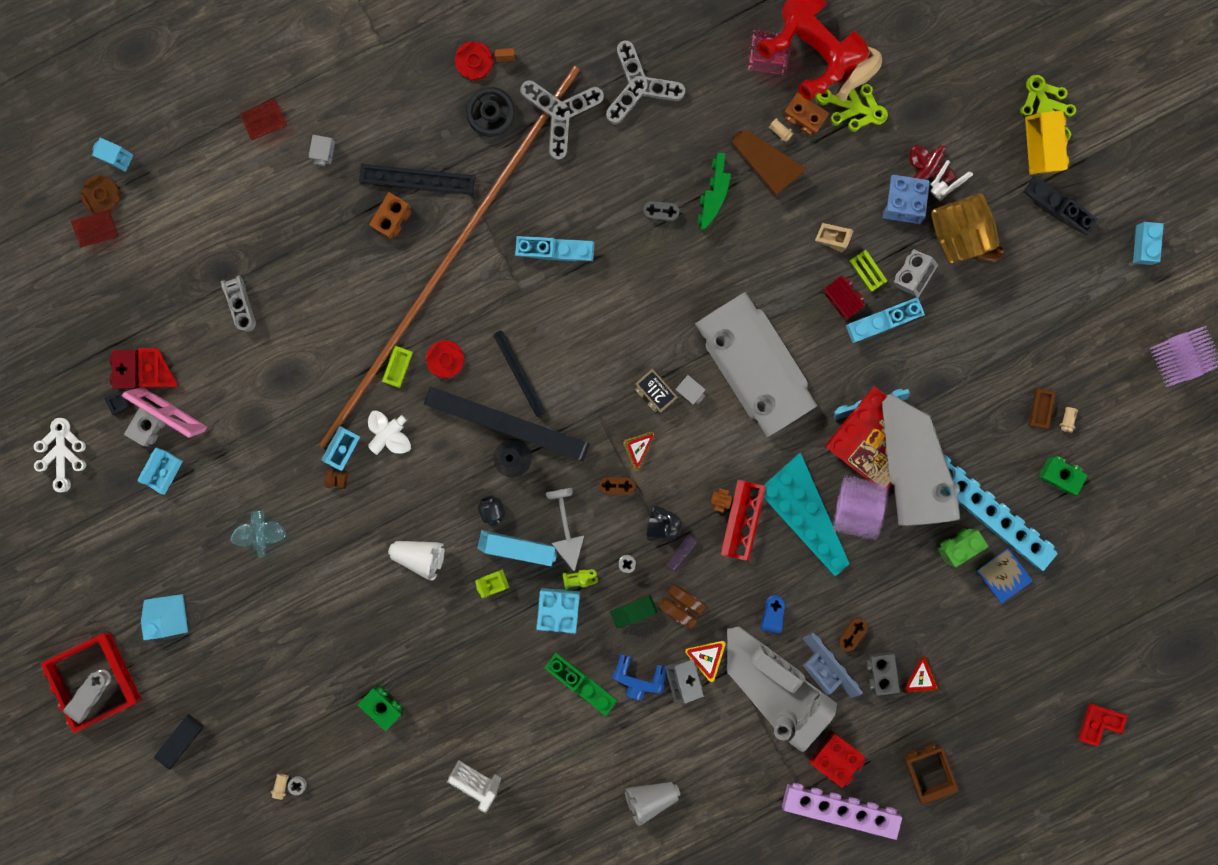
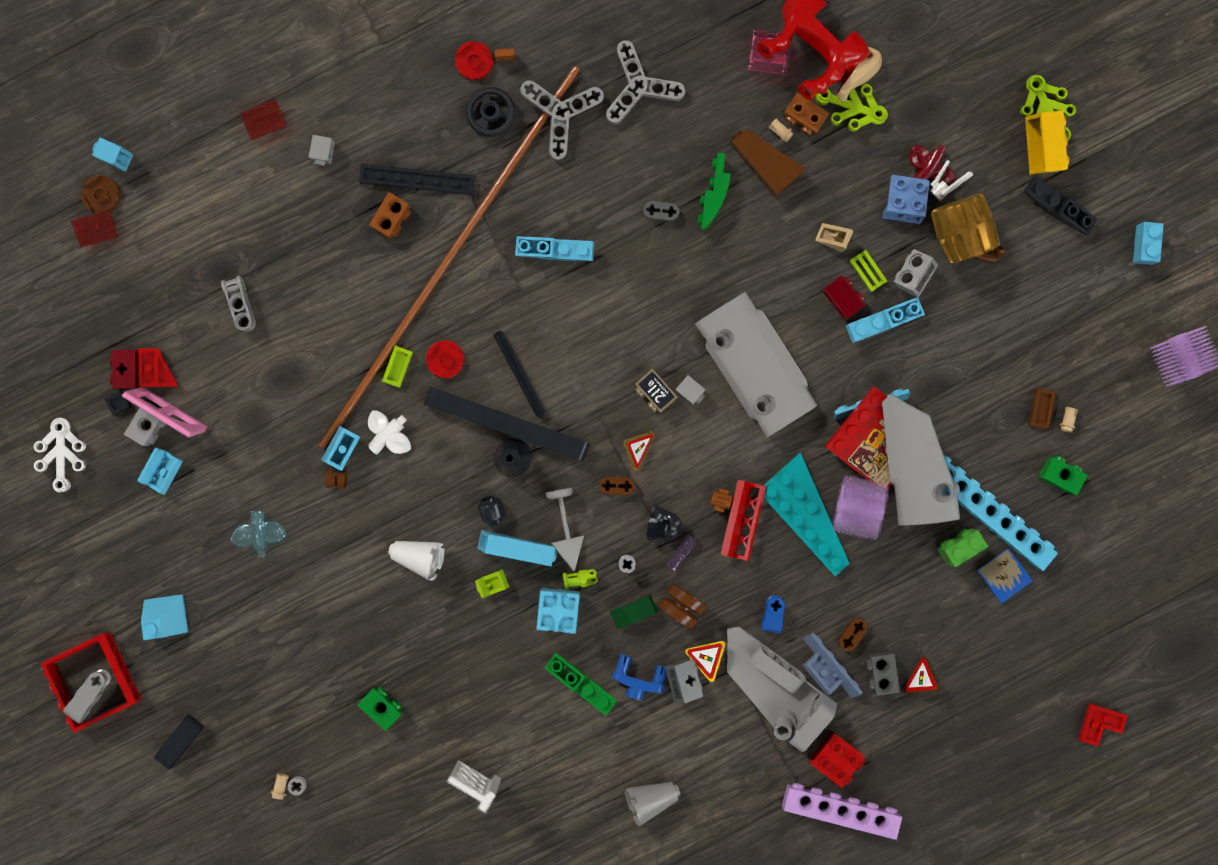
reddish brown window [903,743,959,805] -> none

